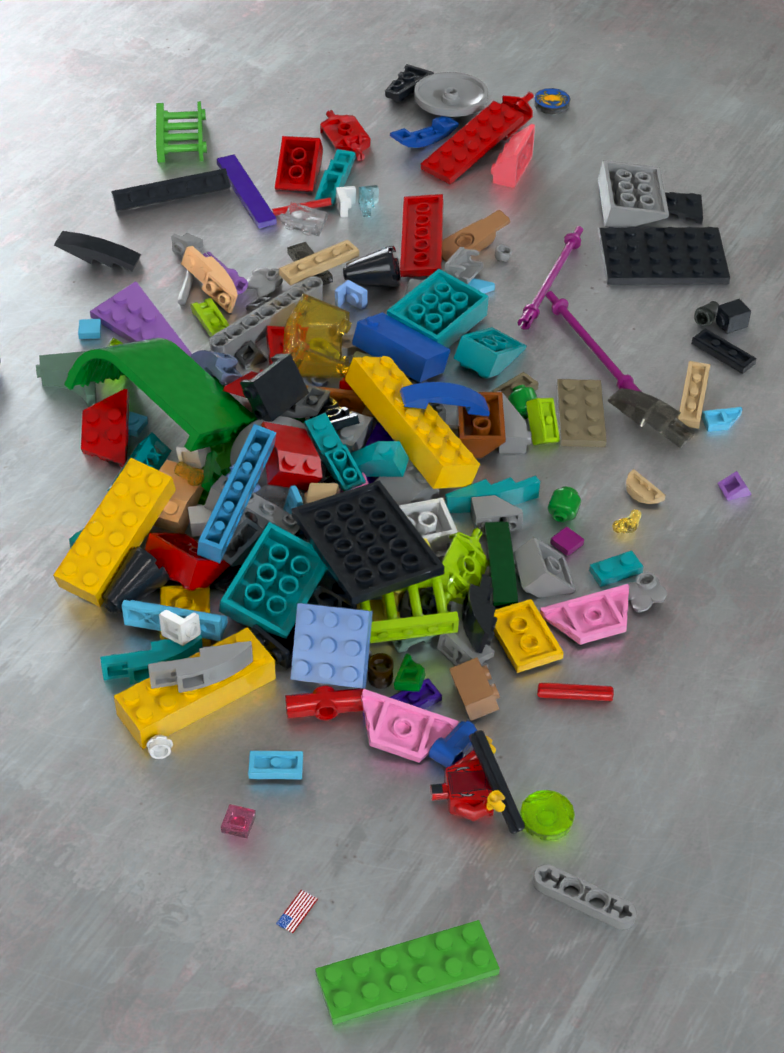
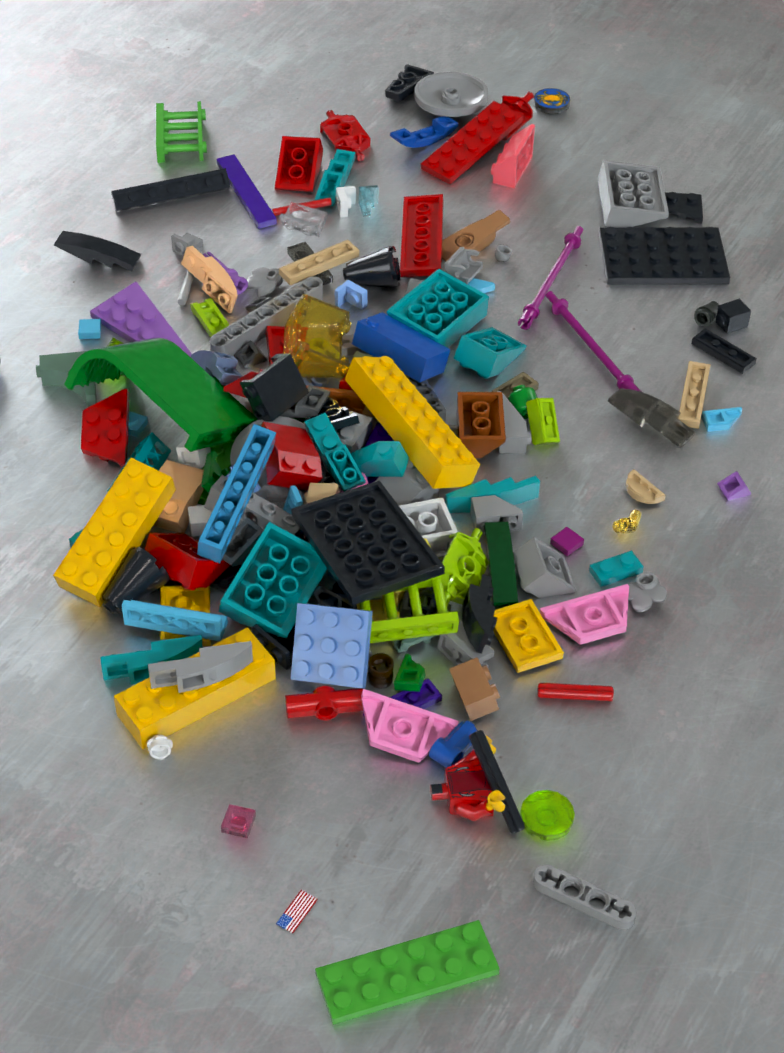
white bracket [159,610,201,646] -> none
clear yellow pin [174,461,204,486] -> none
medium azure plate [248,751,303,779] -> none
blue slope [400,382,490,416] -> none
green head [547,486,581,523] -> none
dark tan plate [557,379,607,447] -> none

